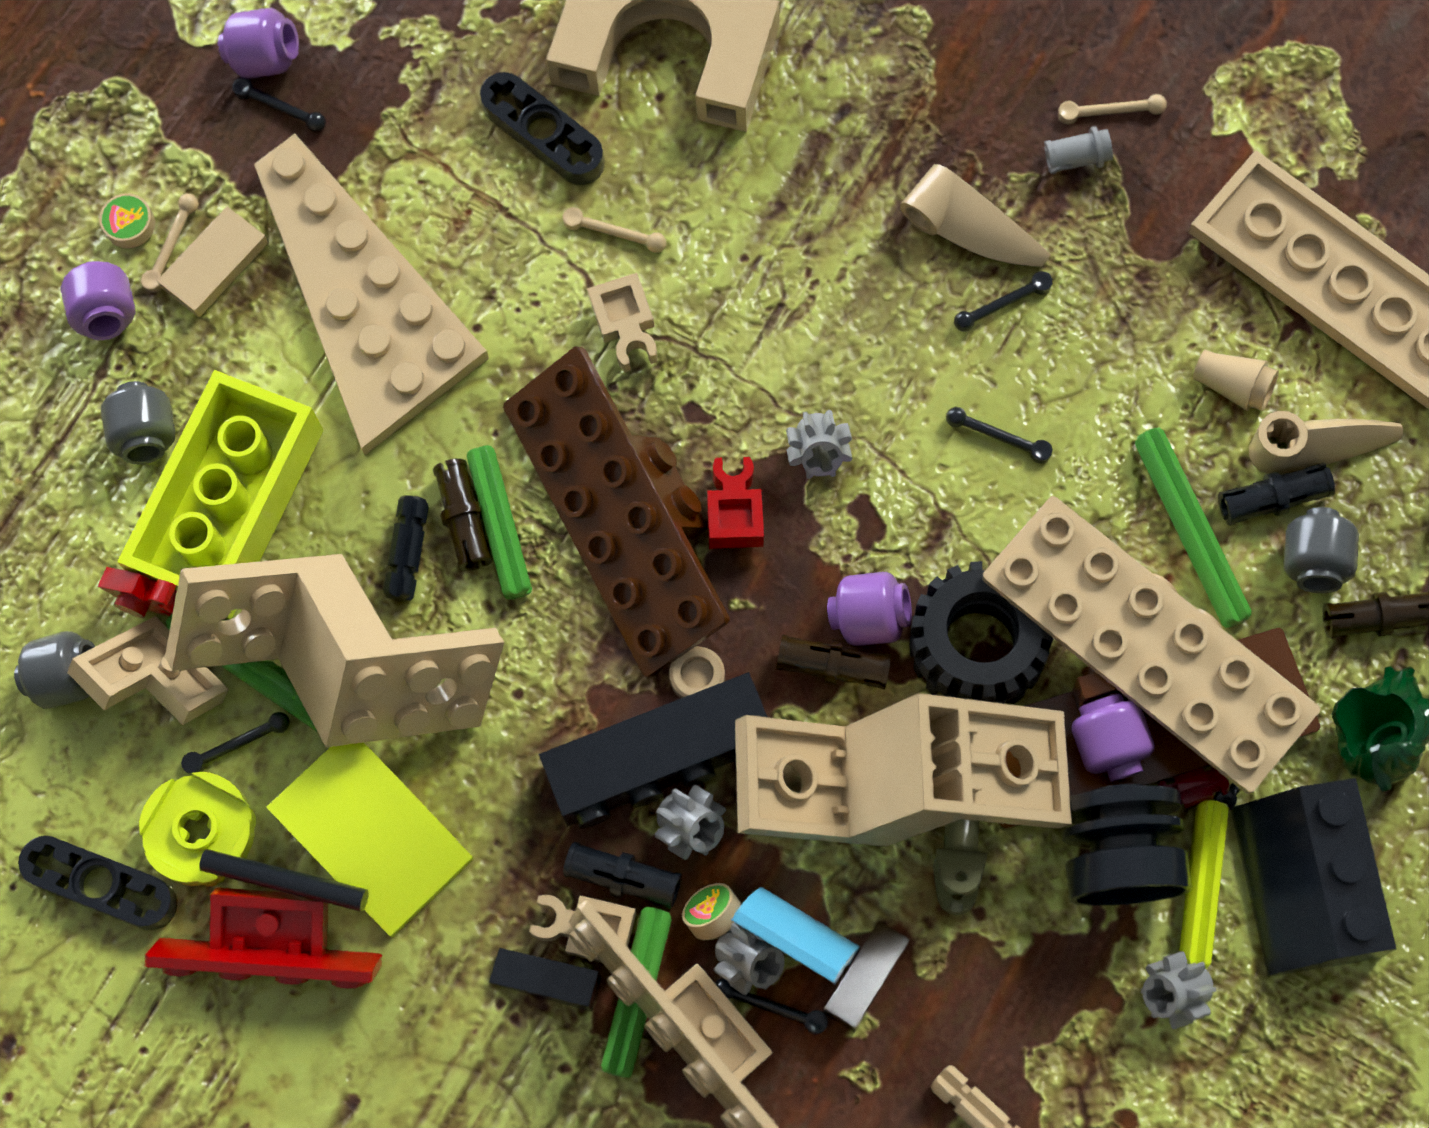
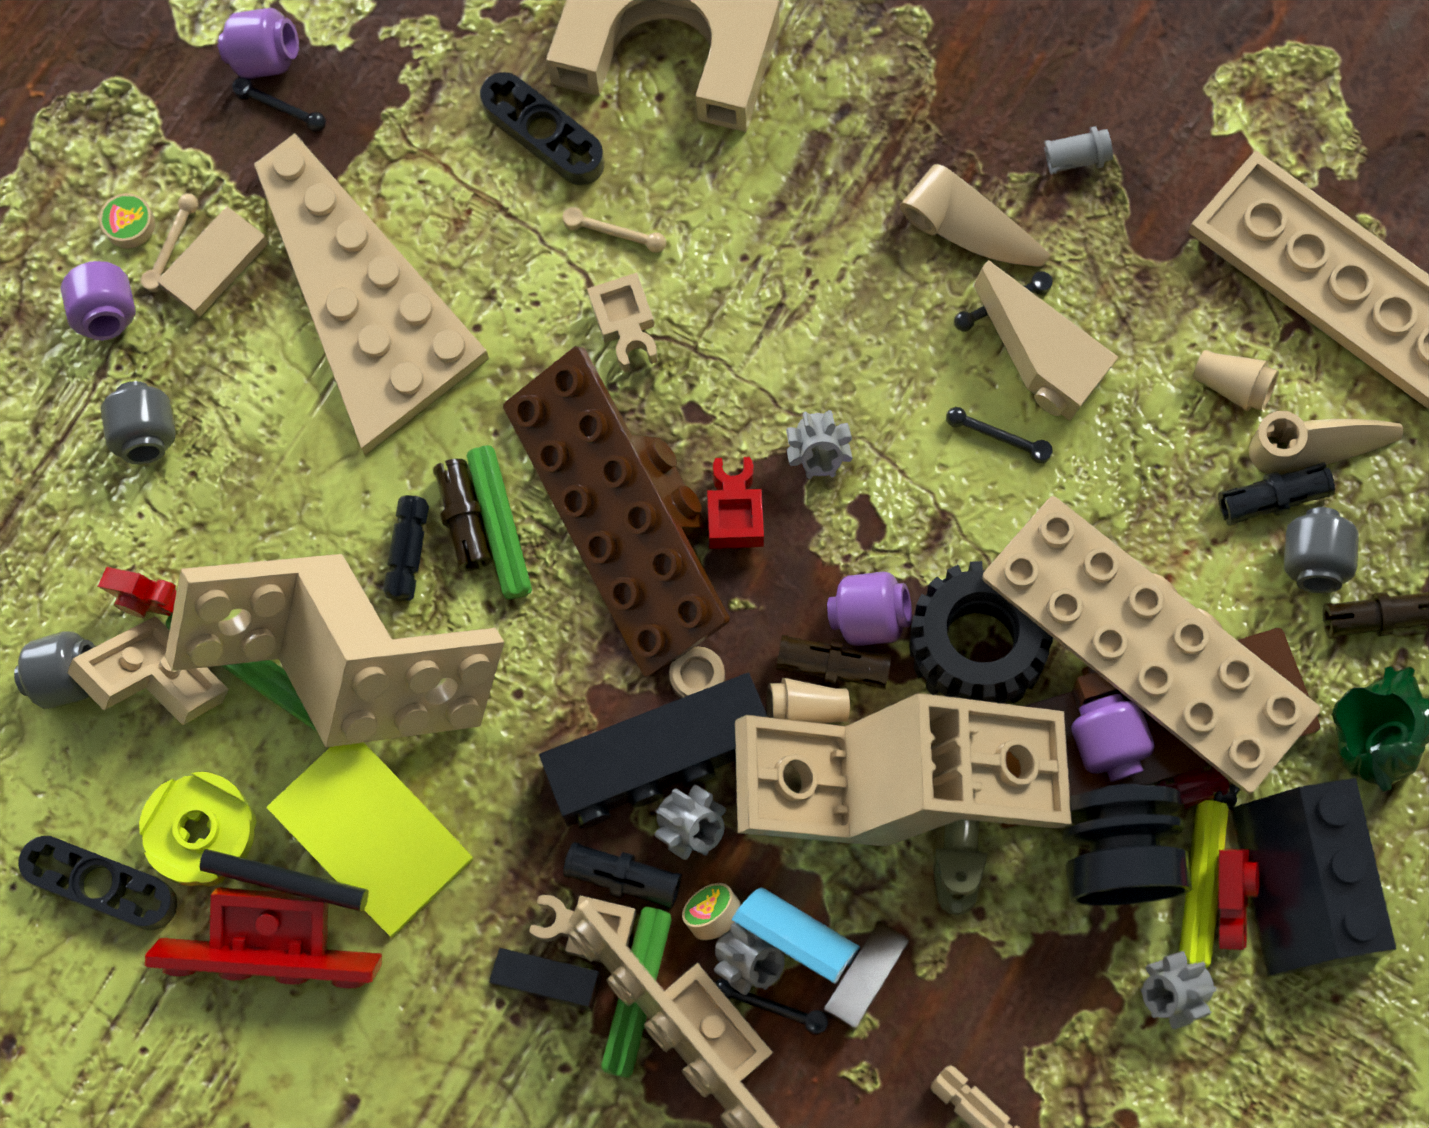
neon yellow brick [117,370,324,619] -> none
black hinge [181,712,290,775] -> none
tan hinge [1058,94,1167,124] -> none
bright green axle [1135,427,1252,628] -> none
none -> tan cone [766,678,850,724]
none -> tan slope [974,260,1118,421]
none -> red plate [1218,849,1259,950]

